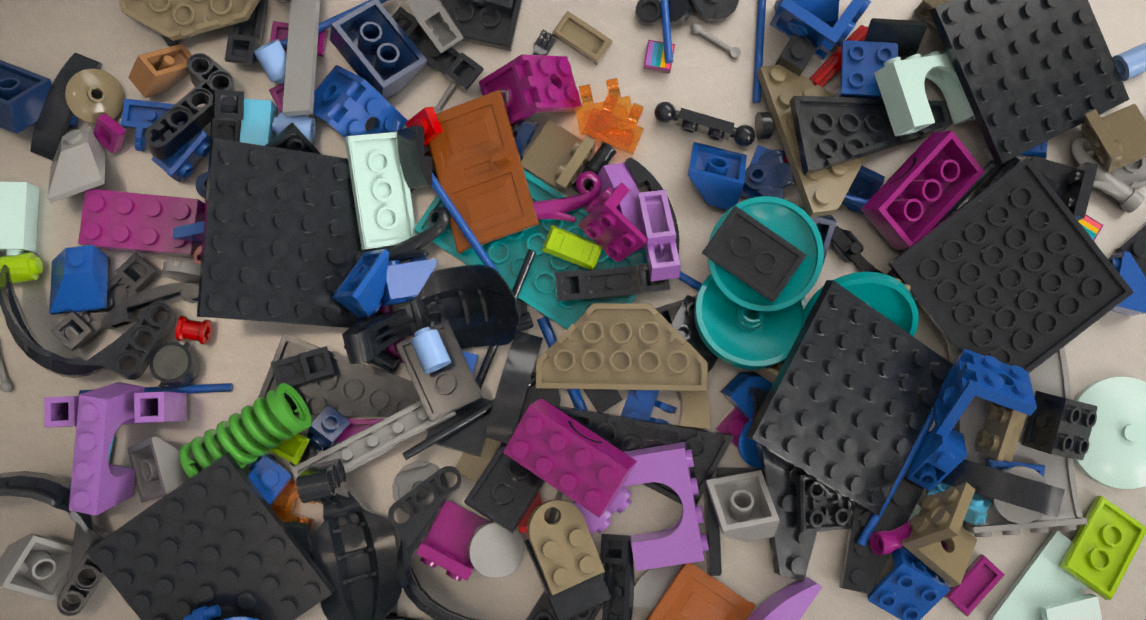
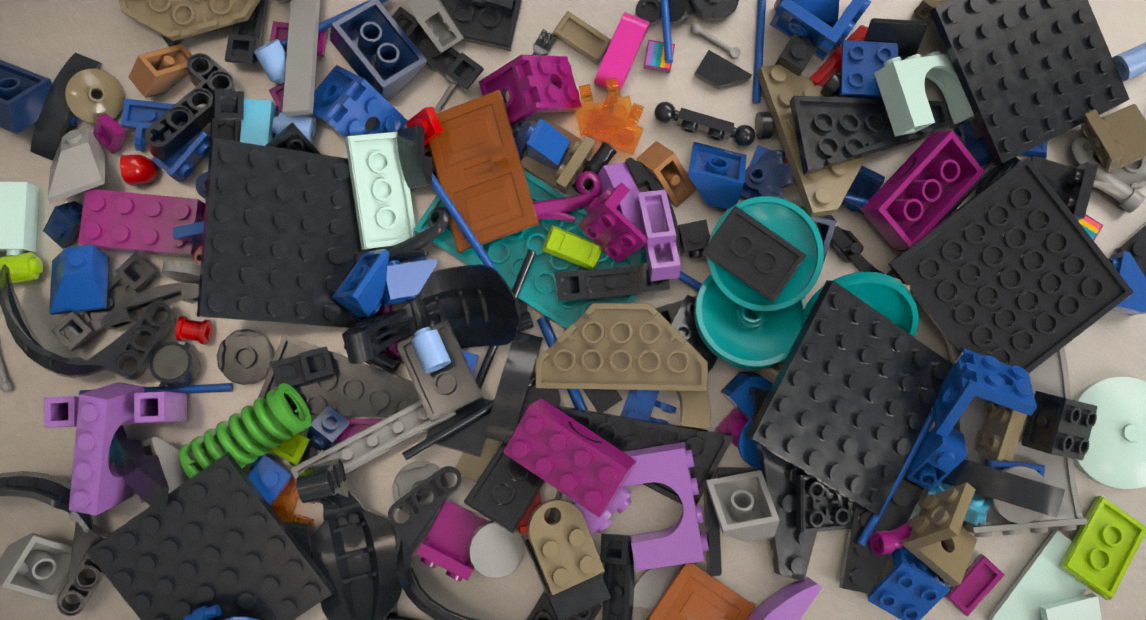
none -> dark blue bracket [43,201,83,249]
none -> black slope [109,425,169,513]
none -> red piece [120,155,158,186]
none -> tile [216,329,274,385]
none -> blue slope [525,118,570,171]
none -> dark pink beam [594,12,650,94]
none -> medium nougat slope [636,141,697,208]
none -> black brick [678,219,710,259]
none -> black tile [694,50,752,89]
none -> black tile [821,71,841,97]
none -> dark blue plate [952,121,993,167]

